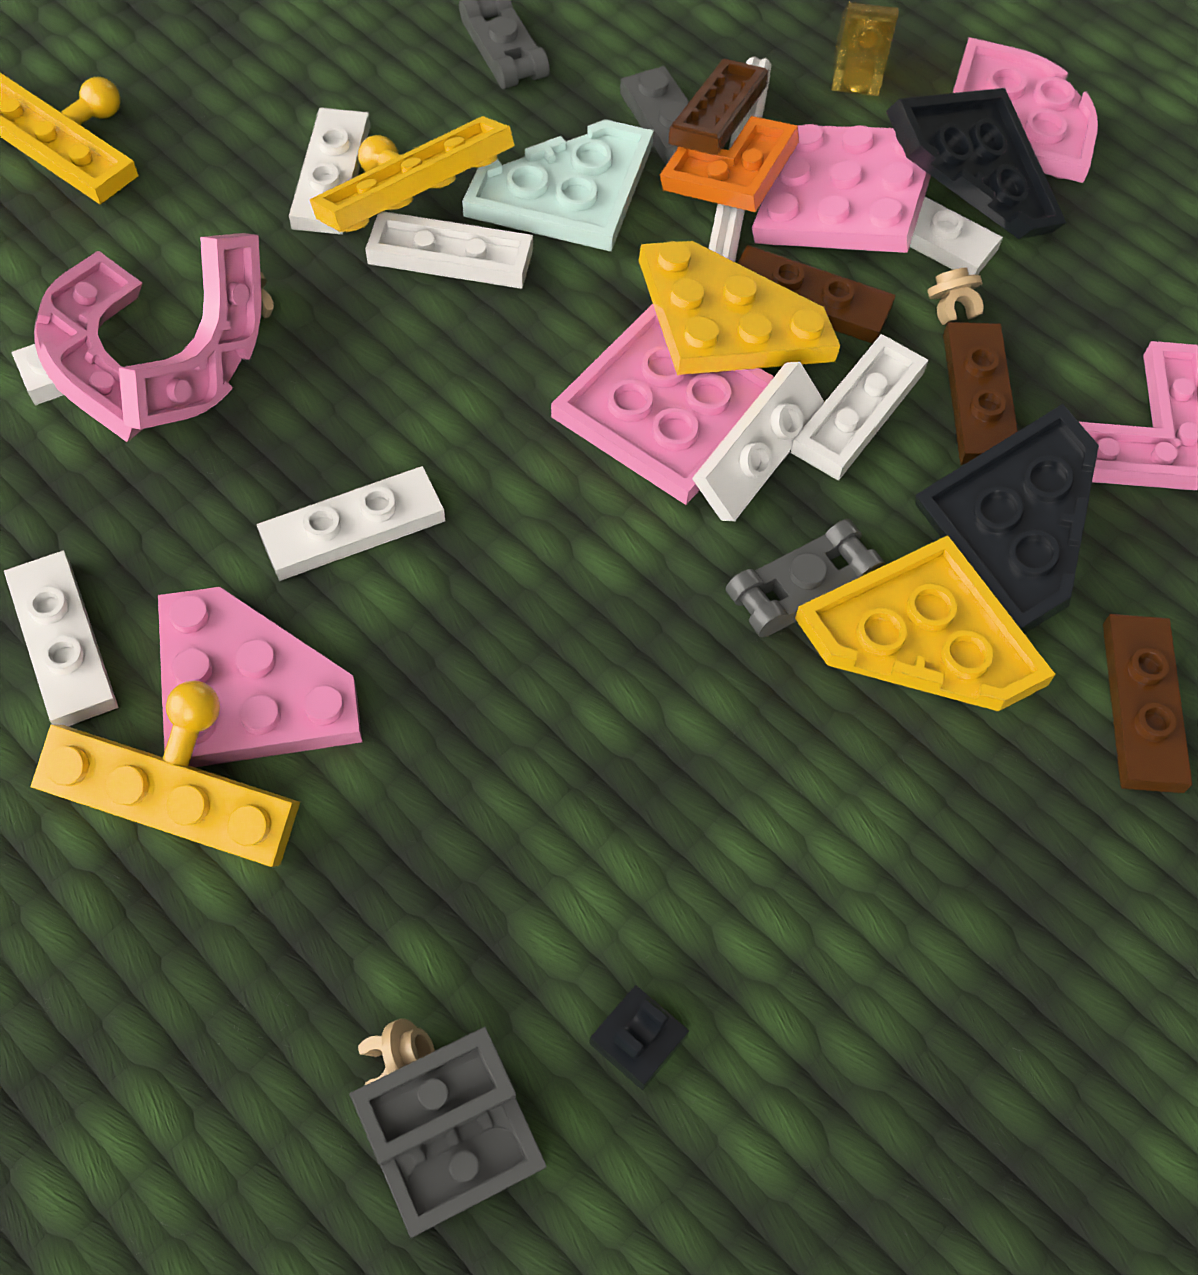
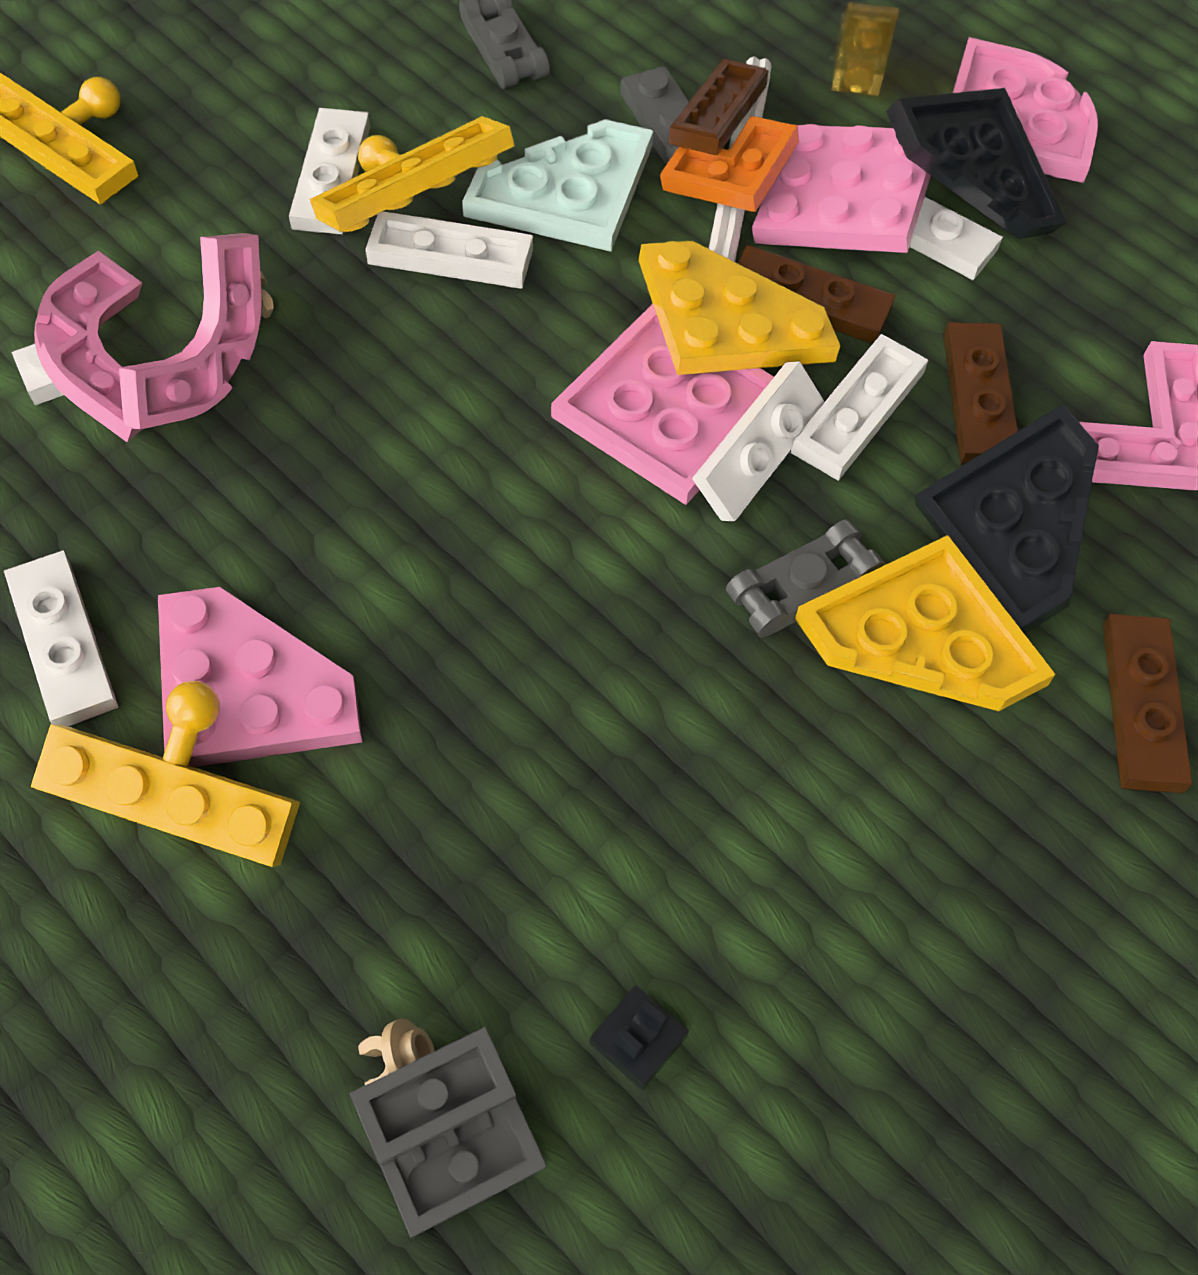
white plate [257,466,445,581] -> none
tan plate [927,268,983,325] -> none

